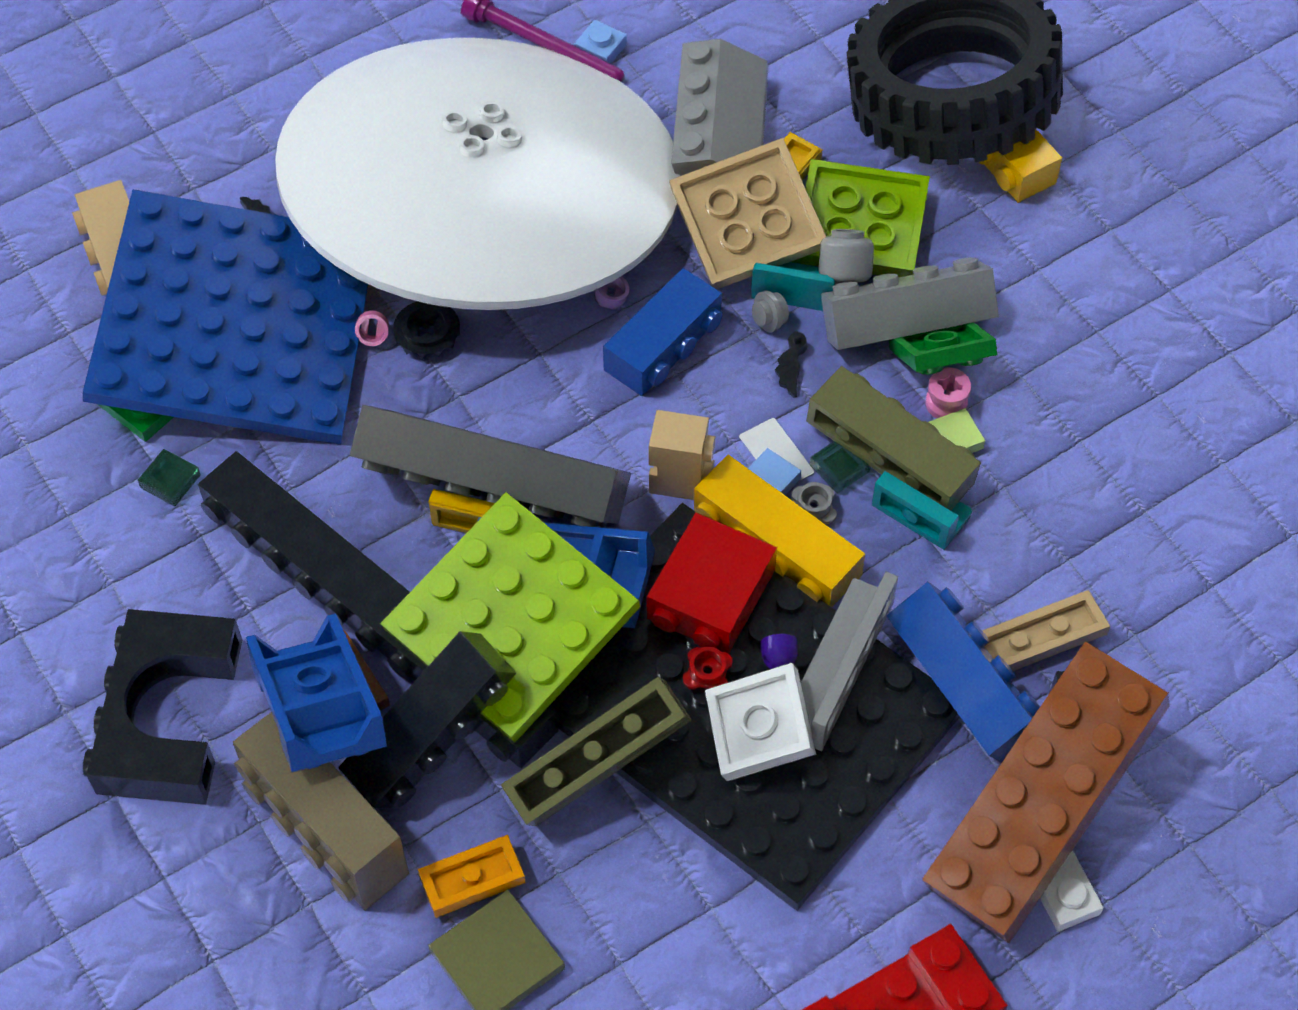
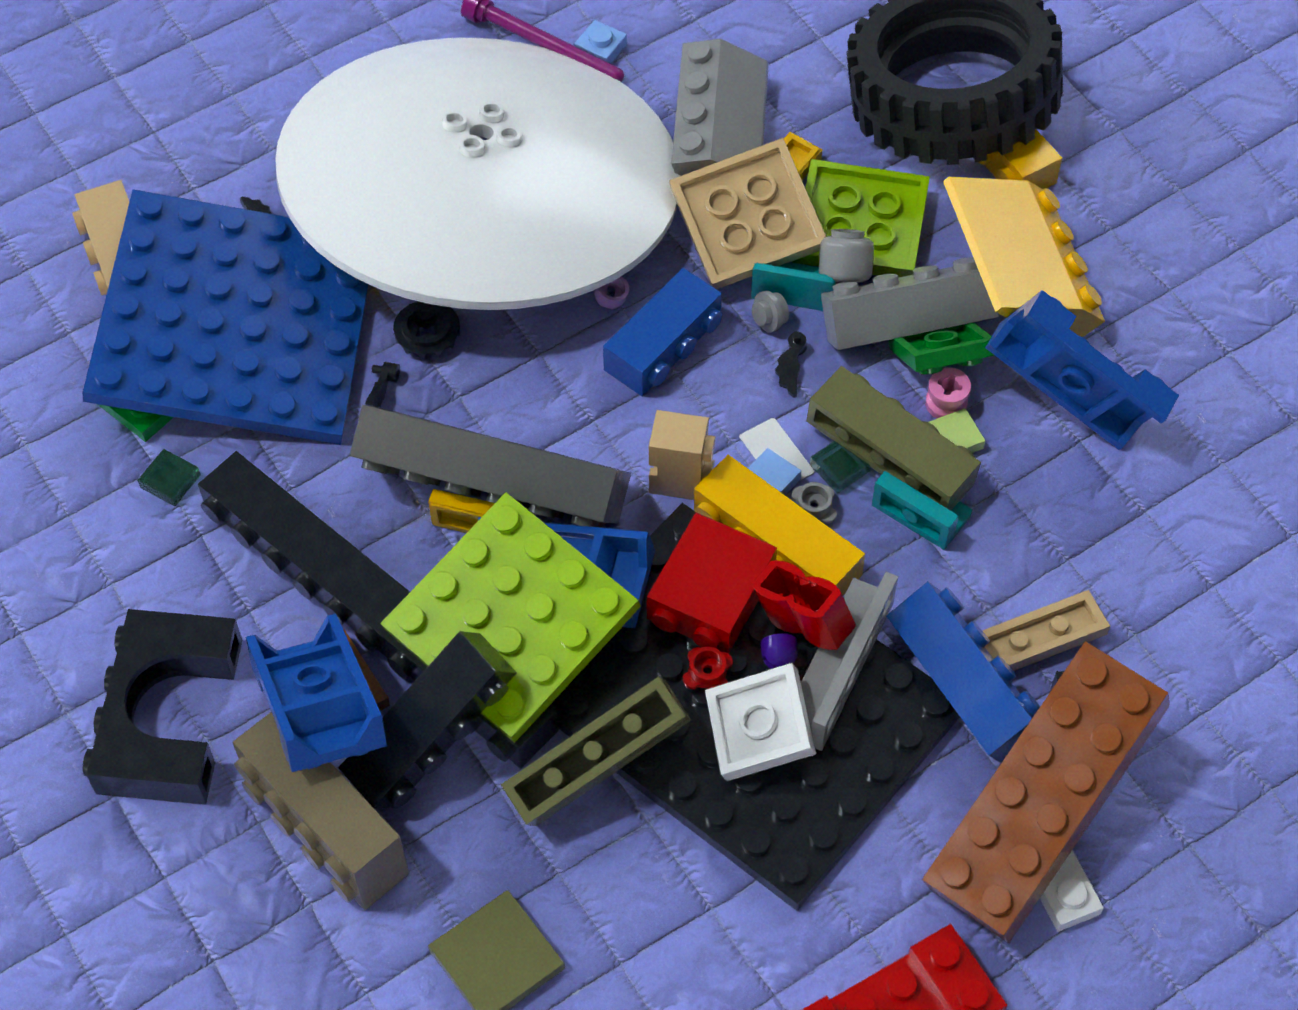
bright pink hinge [355,311,389,346] -> none
light orange plate [418,834,526,918] -> none
none -> black piece [365,362,400,407]
none -> red brick [752,561,856,650]
none -> yellow slope [943,177,1105,337]
none -> blue piece [985,290,1179,450]

